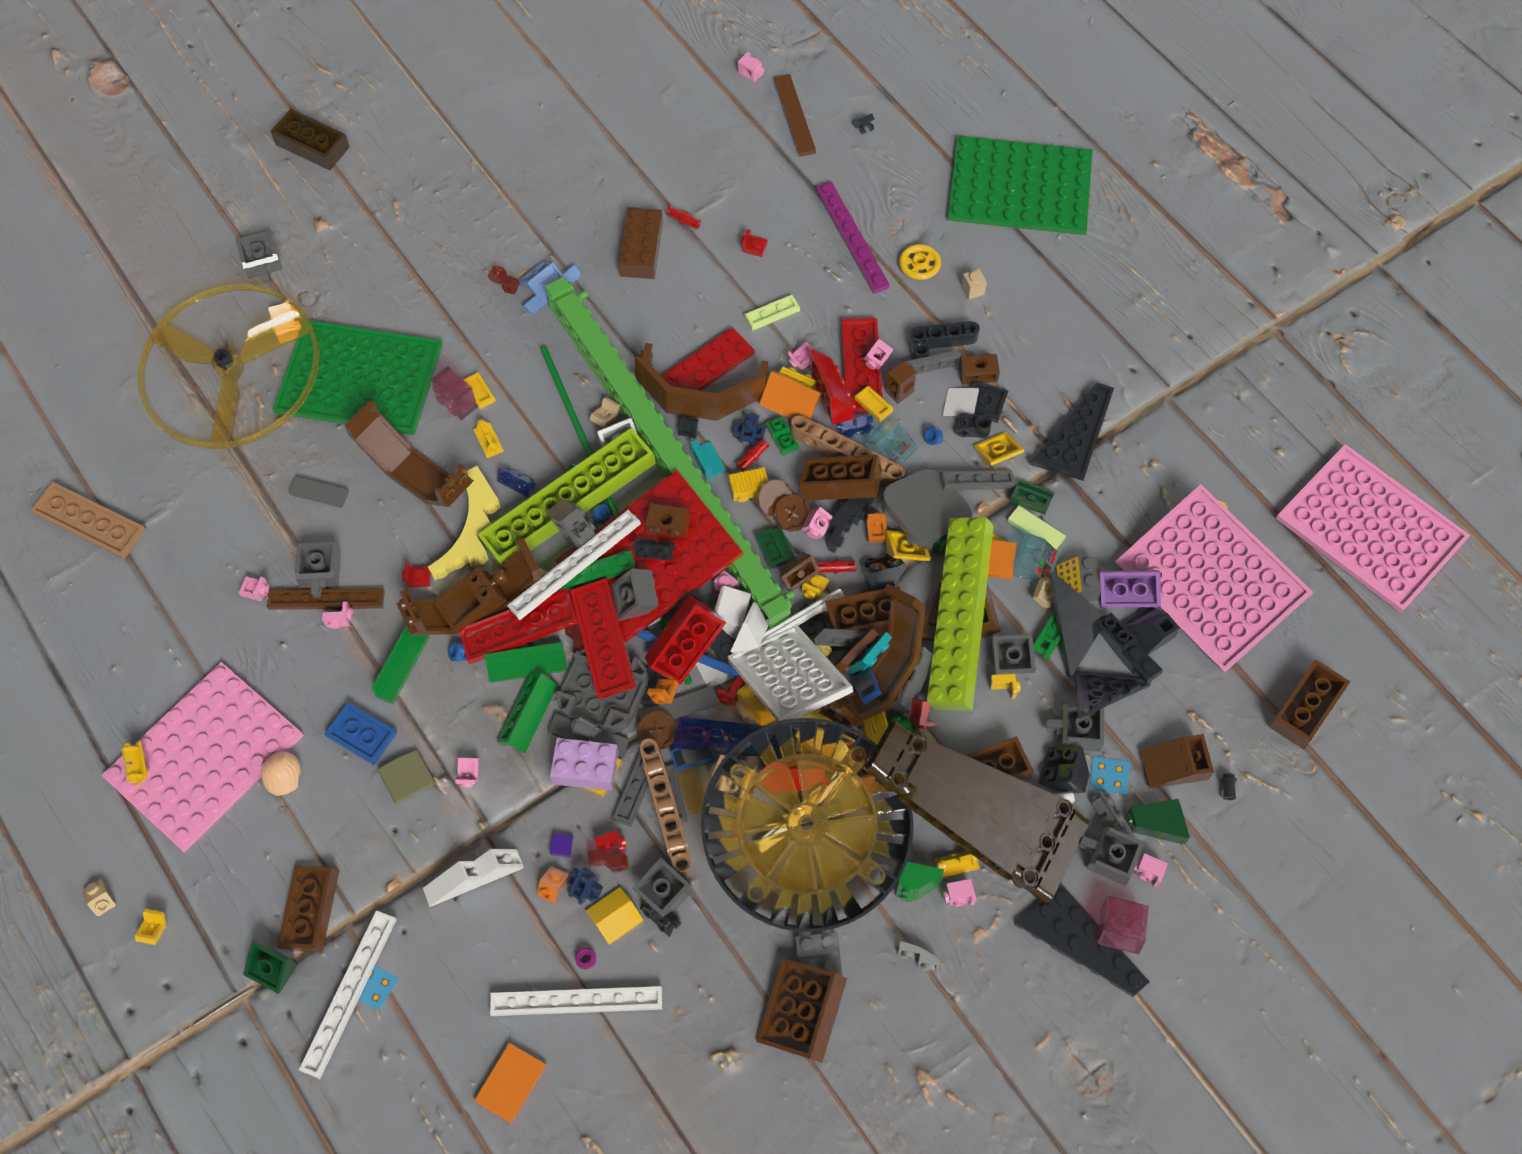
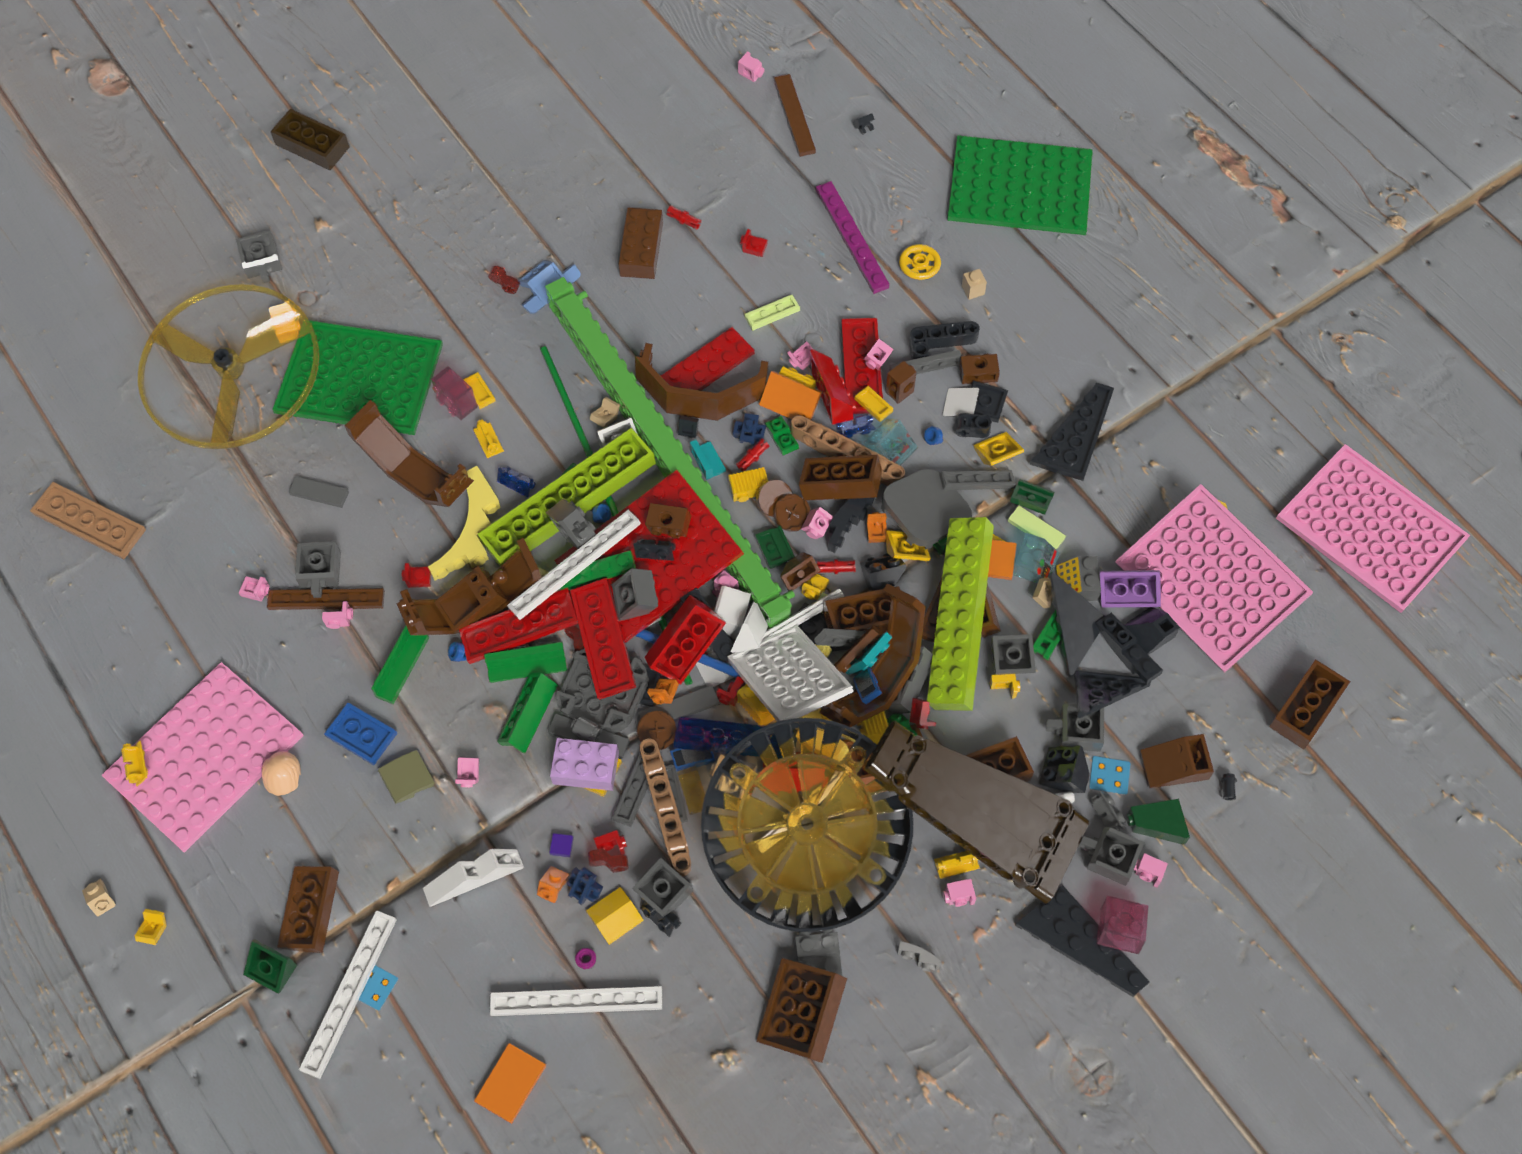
green slope [896,862,944,902] -> none

